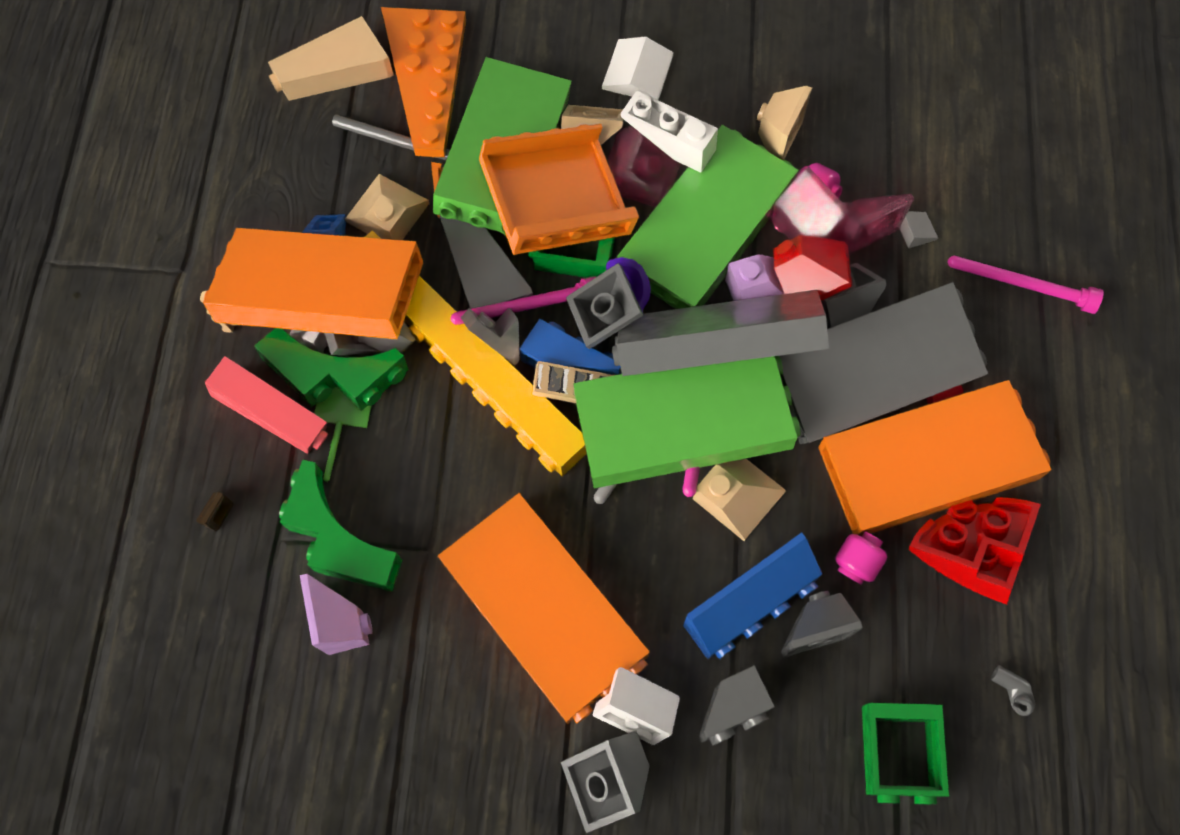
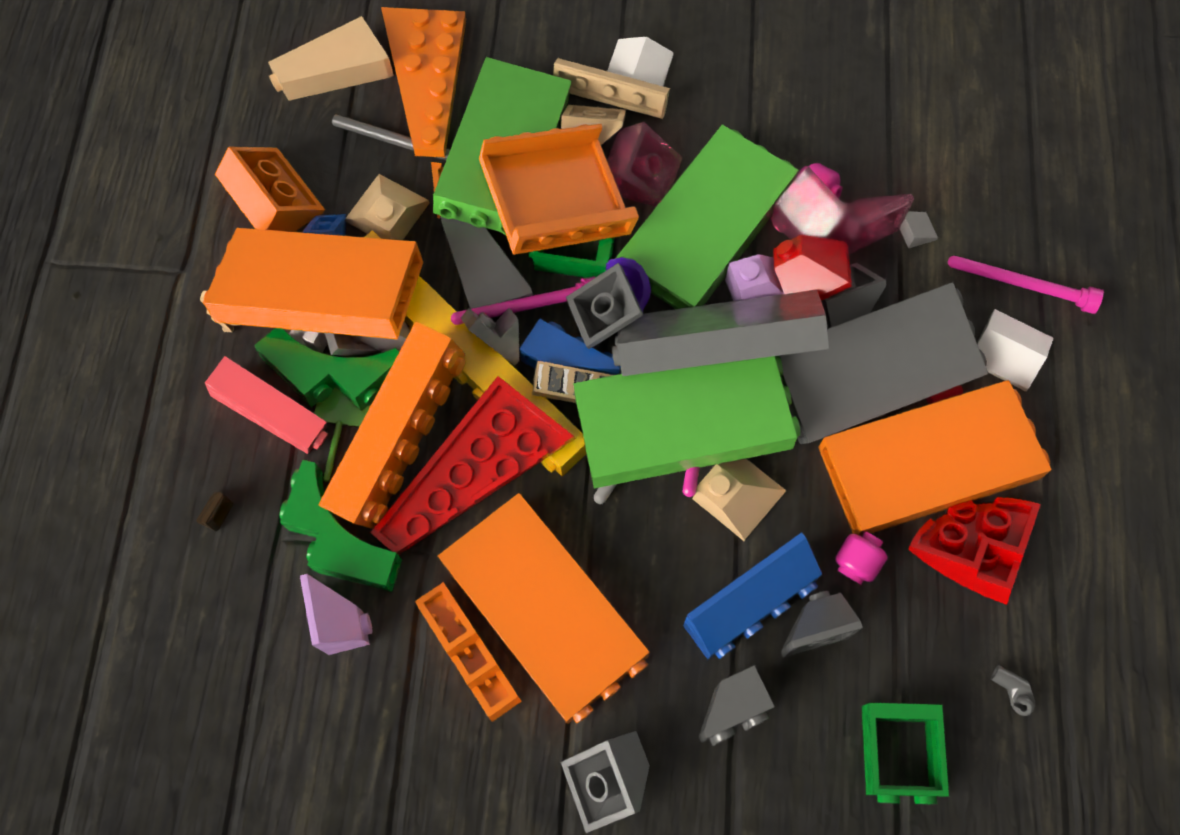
white panel [593,667,680,745] -> none
white slope [621,91,718,173] -> none
tan slope [757,86,812,160] -> none
none -> orange slope [215,147,325,232]
none -> orange brick [318,321,465,529]
none -> red wing [370,376,576,555]
none -> orange slope [415,582,522,722]
none -> tan tile [553,58,670,119]
none -> white slope [977,309,1053,391]

